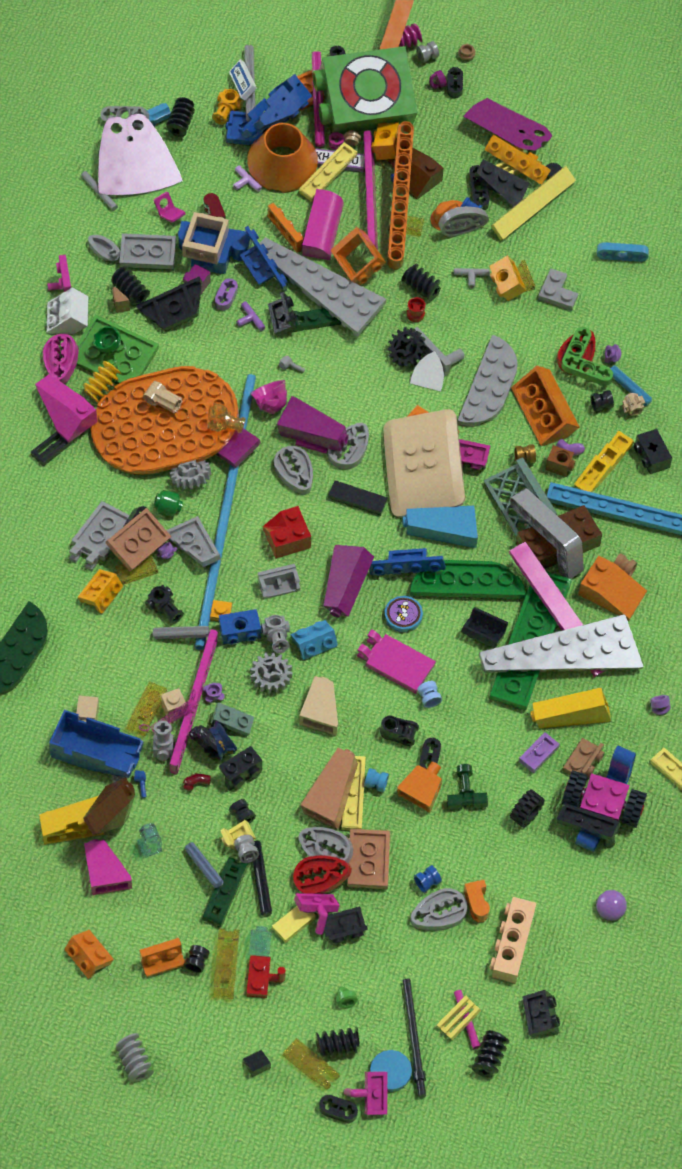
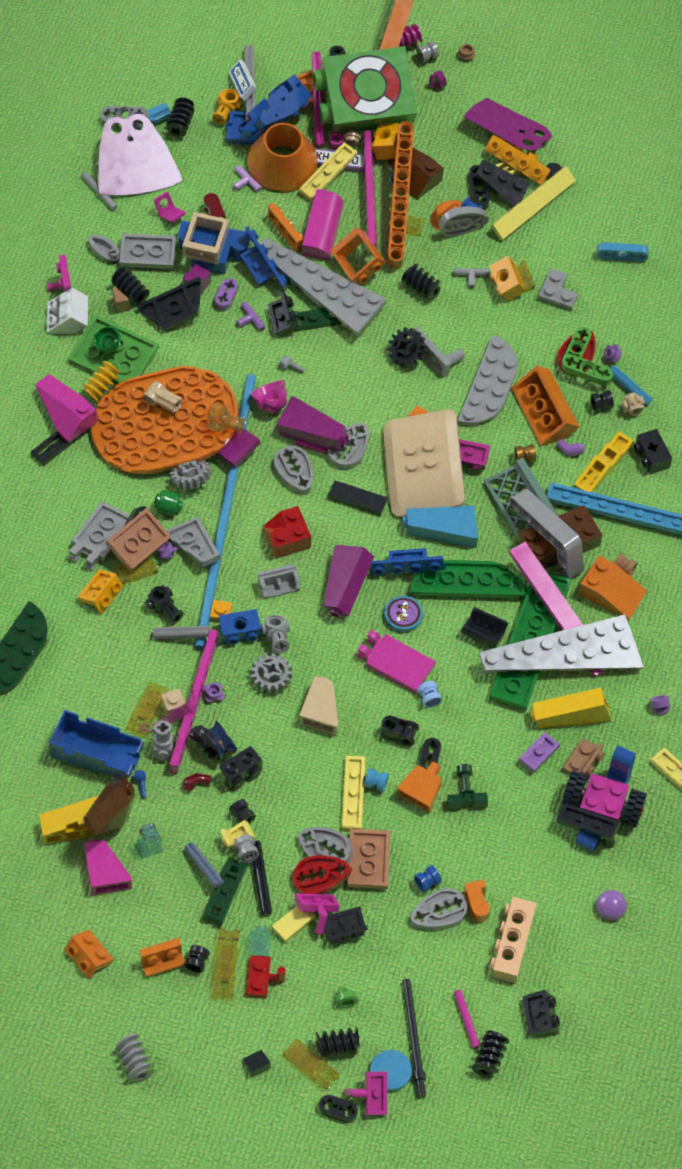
dark pink piece [43,334,79,384] -> none
tan brick [76,696,99,722] -> none
sand green plate [211,703,254,737] -> none
dark azure bracket [290,620,338,660] -> none
nougat slope [301,748,358,830] -> none
red wheel [407,297,426,322] -> none
white sticker [410,351,444,391] -> none
light yellow tile [437,995,481,1040] -> none
black beam [447,67,463,98] -> none
black tyre [510,789,545,828] -> none
dark orange brick [545,445,576,477] -> none

